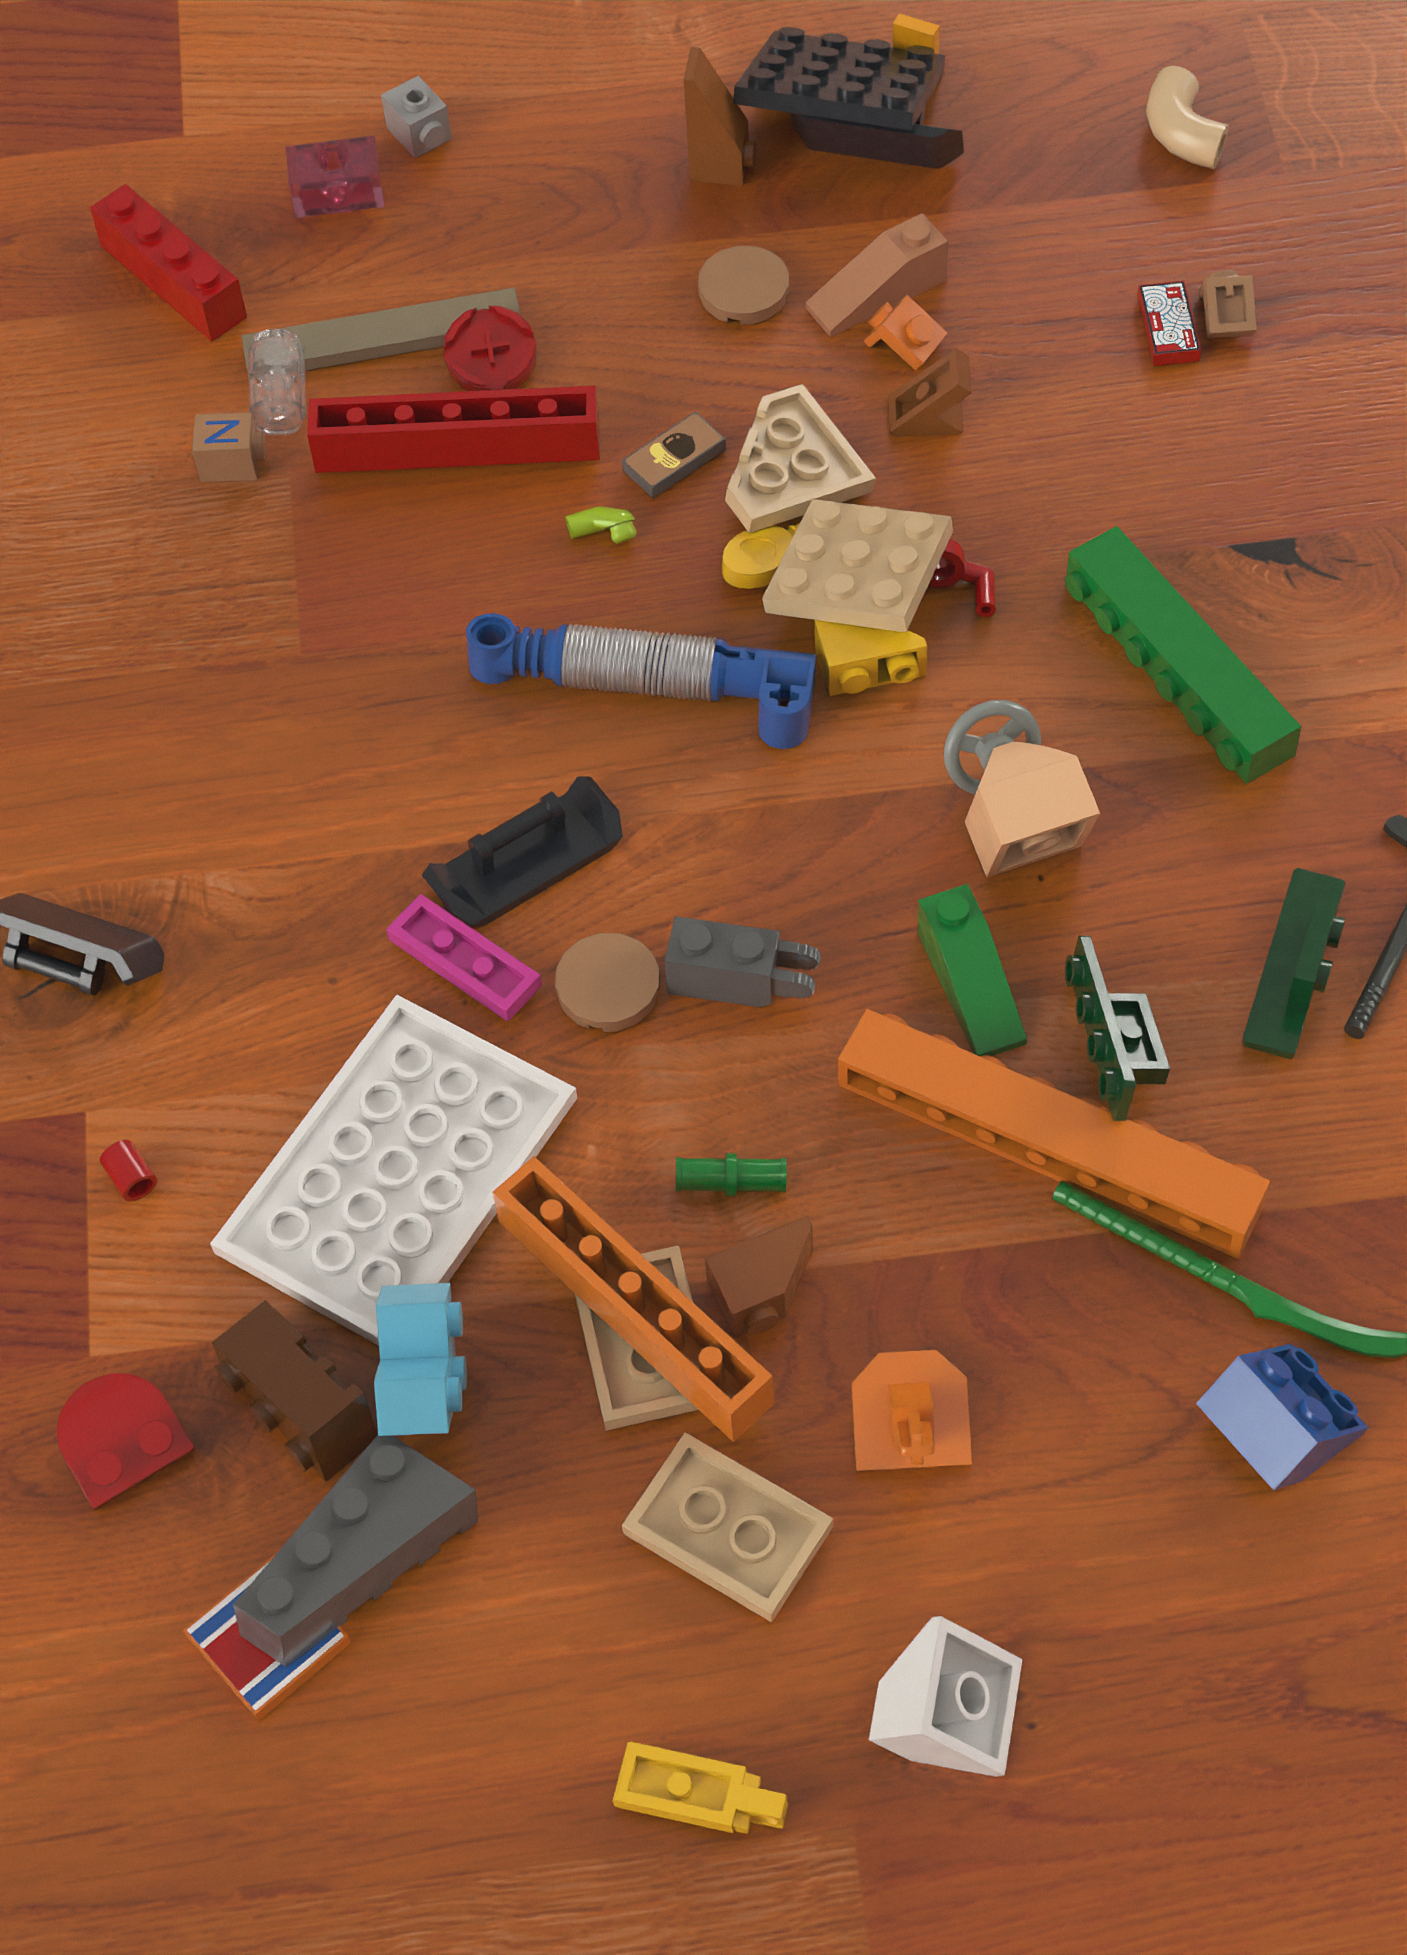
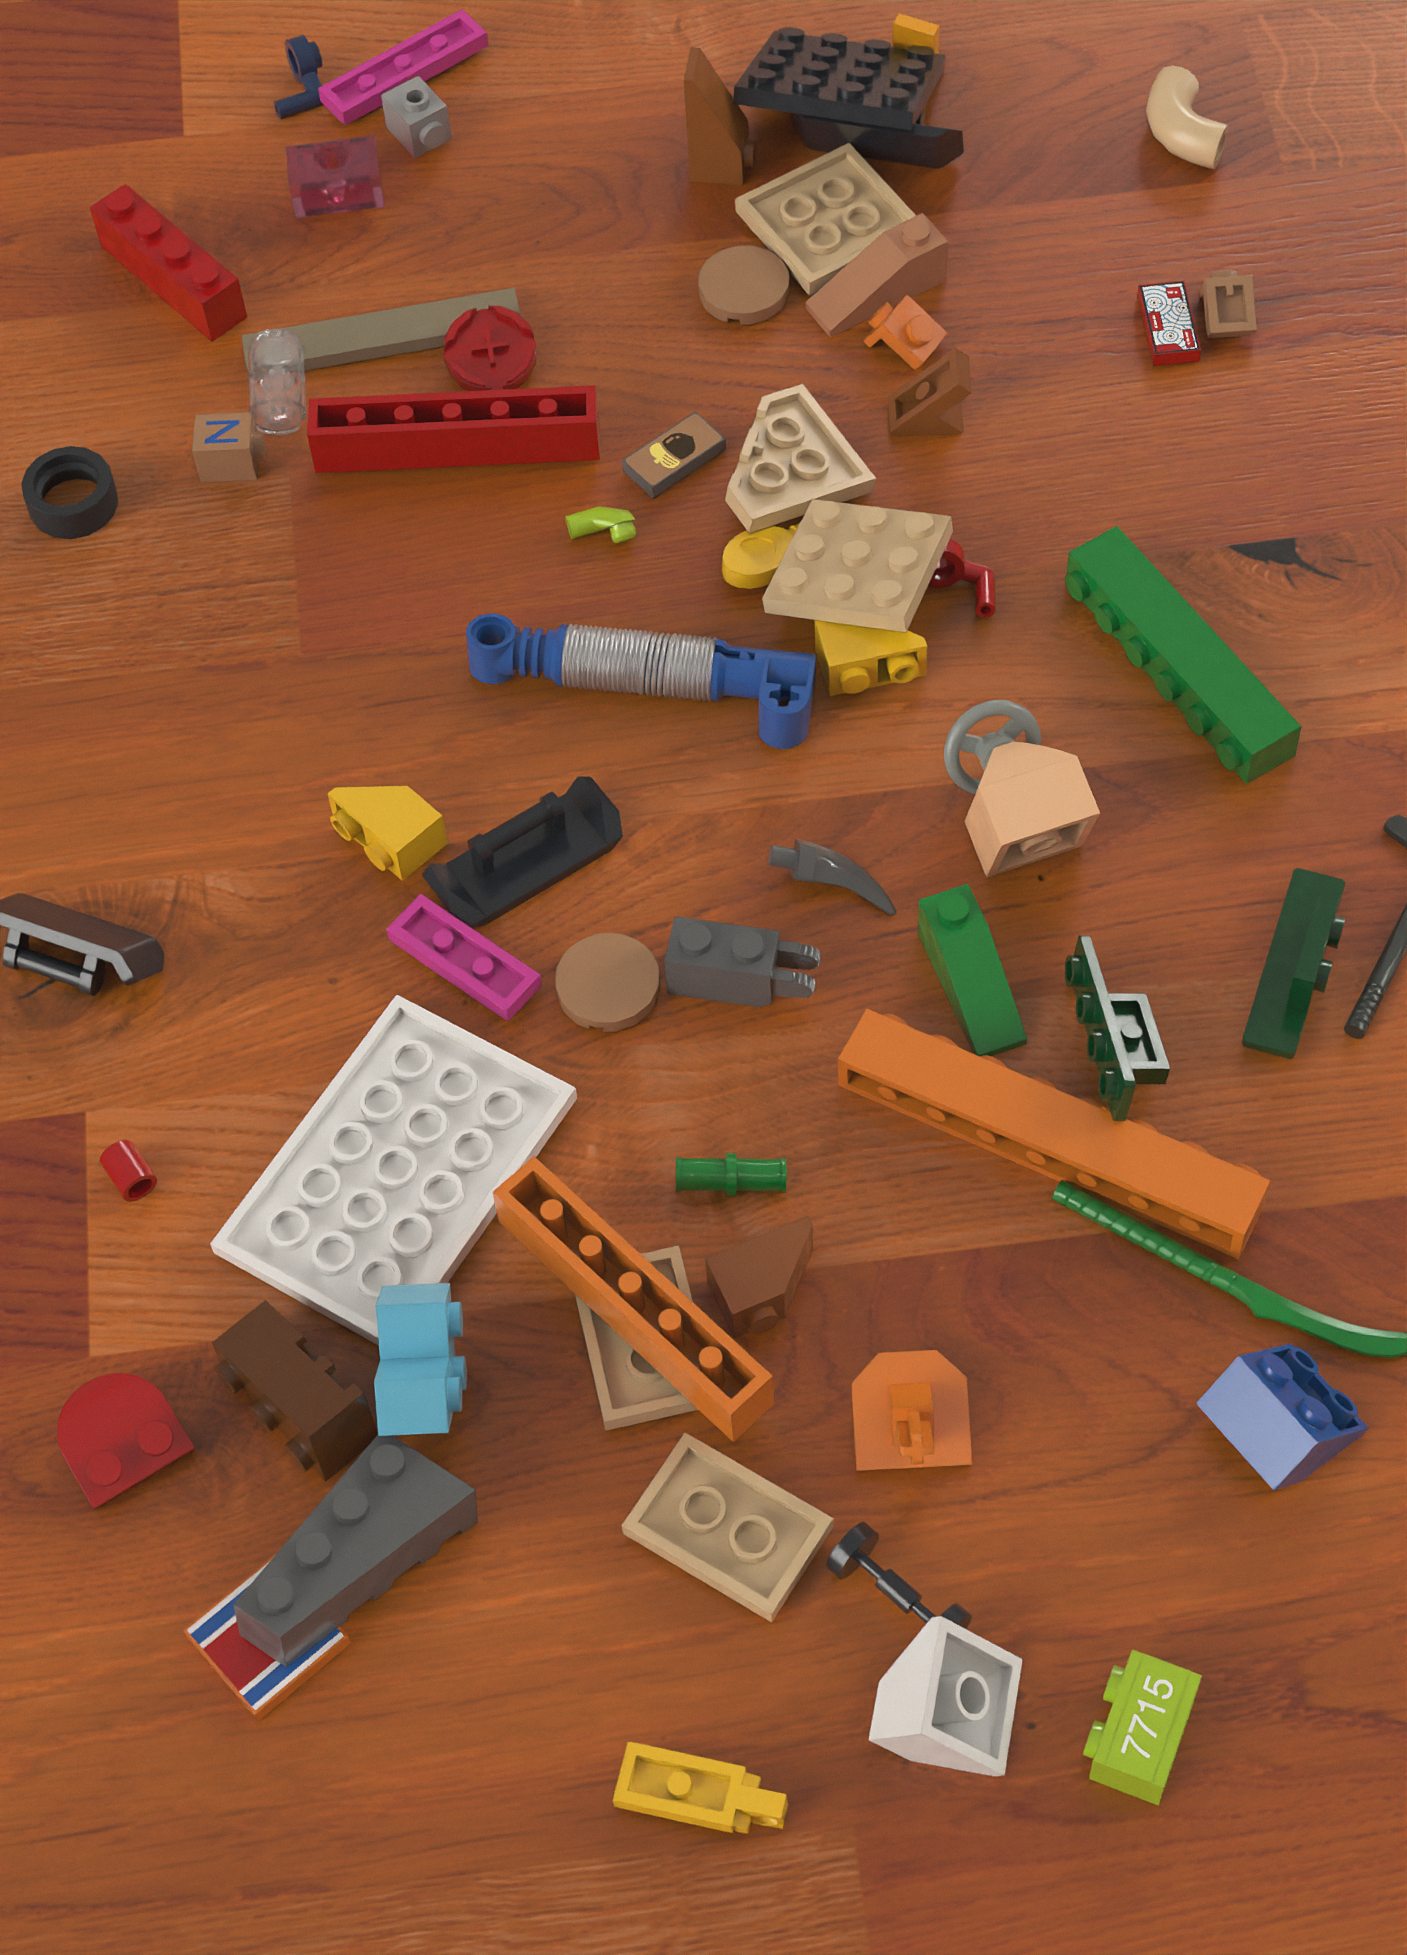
none -> black tyre [21,446,119,539]
none -> dark blue plate [274,35,323,119]
none -> dark pink plate [318,9,488,126]
none -> yellow slope [328,786,448,881]
none -> tan plate [735,143,916,296]
none -> dark grey bar [767,839,896,915]
none -> black wheel [826,1522,972,1629]
none -> lime brick [1083,1649,1202,1806]

